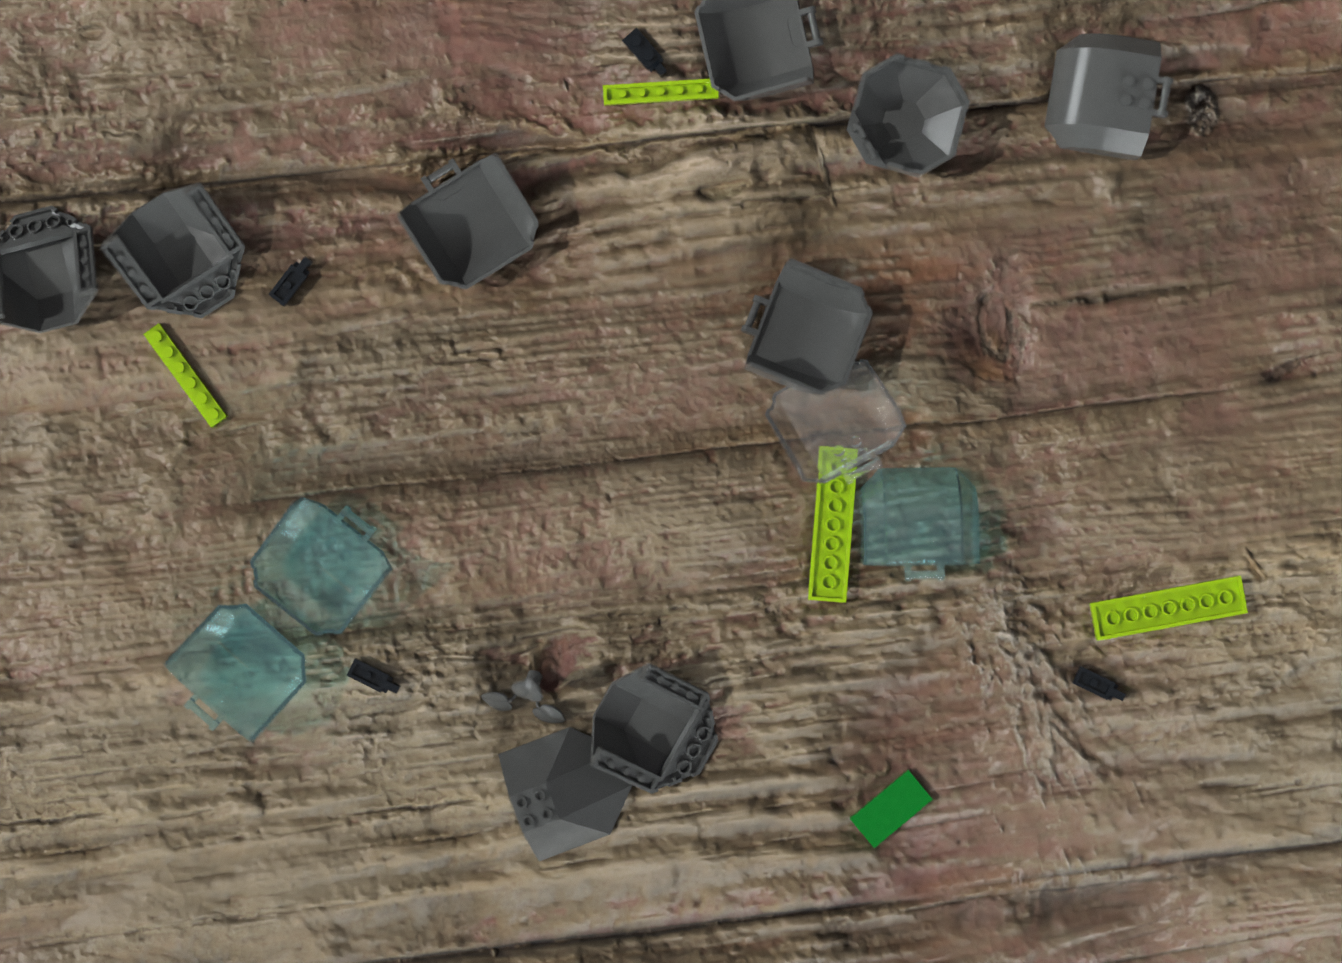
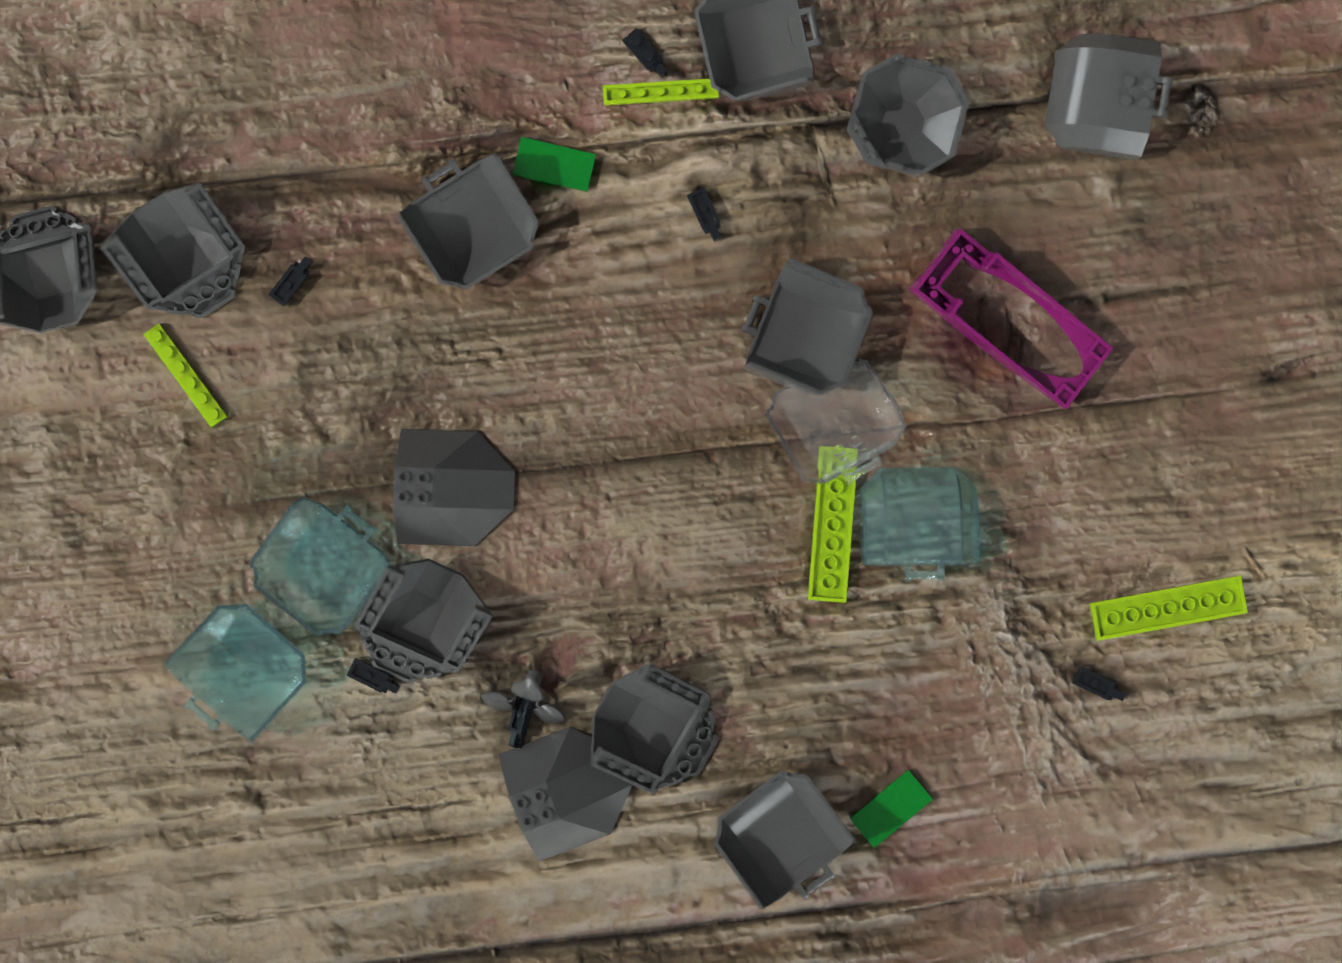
none -> dark grey windscreen [355,559,493,683]
none -> dark grey windscreen [393,429,515,546]
none -> black hinge [508,696,534,748]
none -> green tile [513,137,596,192]
none -> black hinge [687,187,721,242]
none -> dark grey windscreen [714,771,856,910]
none -> magenta windscreen [908,229,1113,409]

